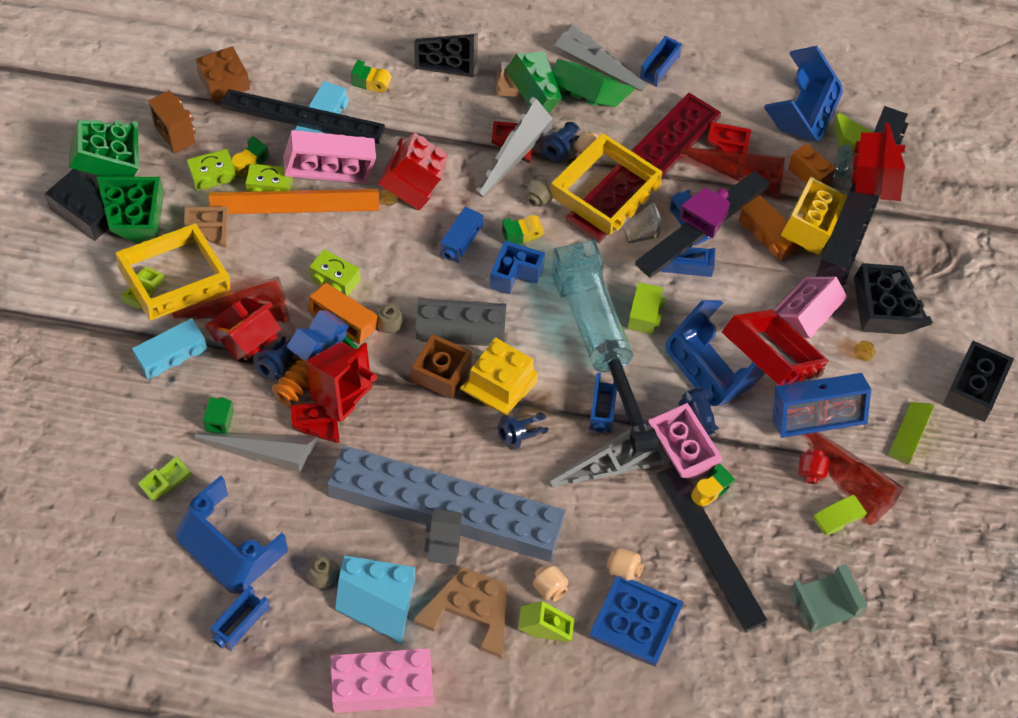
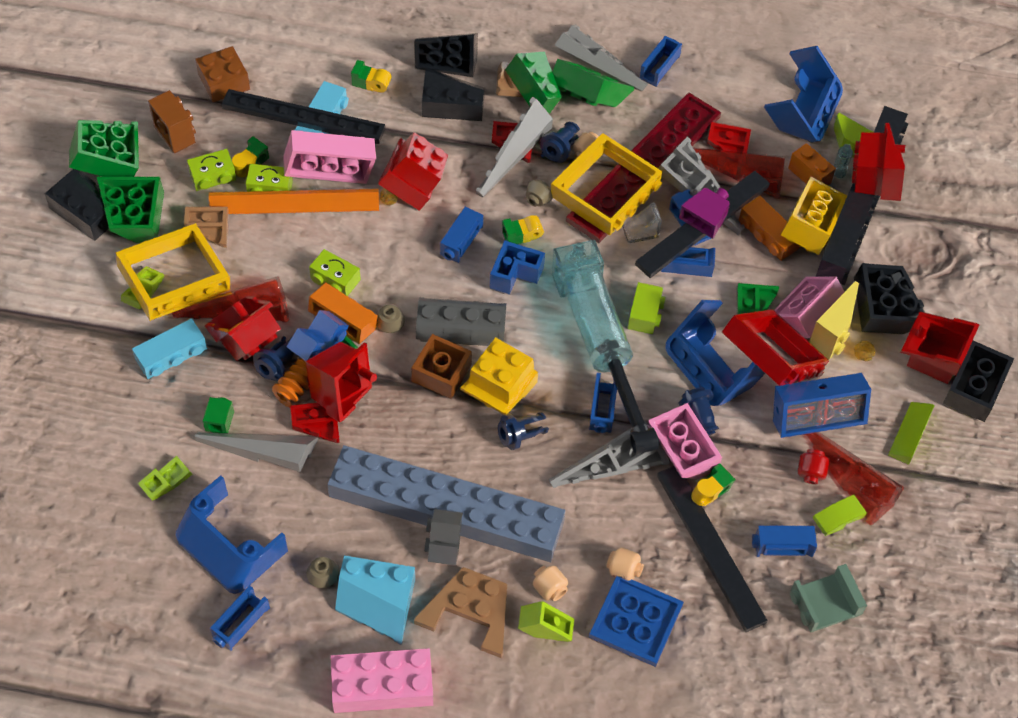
none -> black wedge [422,68,485,121]
none -> light grey wedge [658,137,745,235]
none -> green wing [737,283,779,314]
none -> blue window [752,526,817,557]
none -> light yellow slope [809,281,859,360]
none -> red piece [900,312,980,384]

